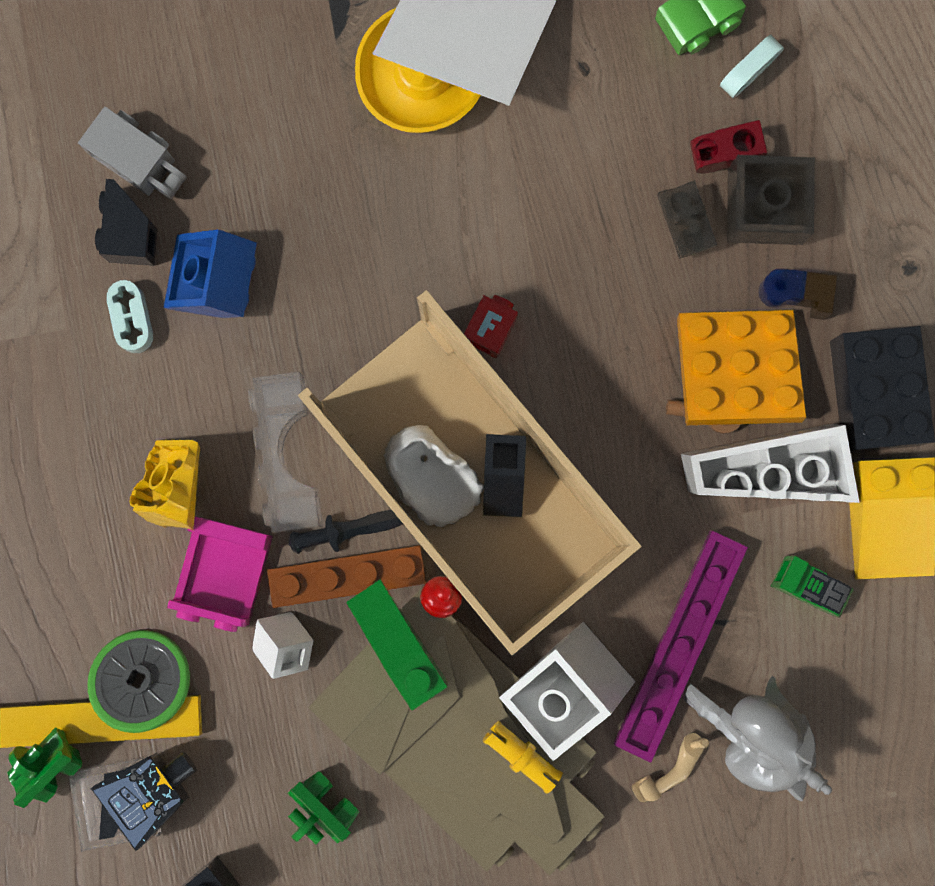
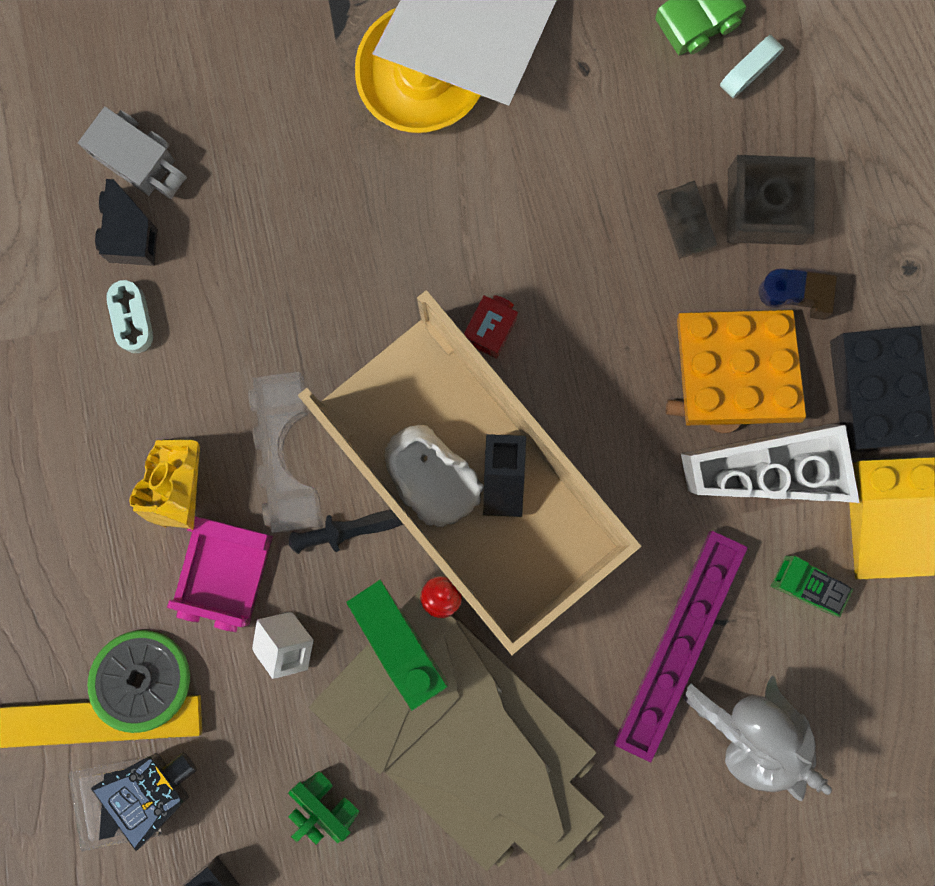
green hips [7,727,82,808] -> none
blue slope [163,229,257,318] -> none
dark orange plate [267,545,427,608] -> none
yellow pin [483,720,563,794] -> none
white slope [499,622,635,761] -> none
tan piece [632,733,709,802] -> none
dark red leg [690,120,767,174] -> none

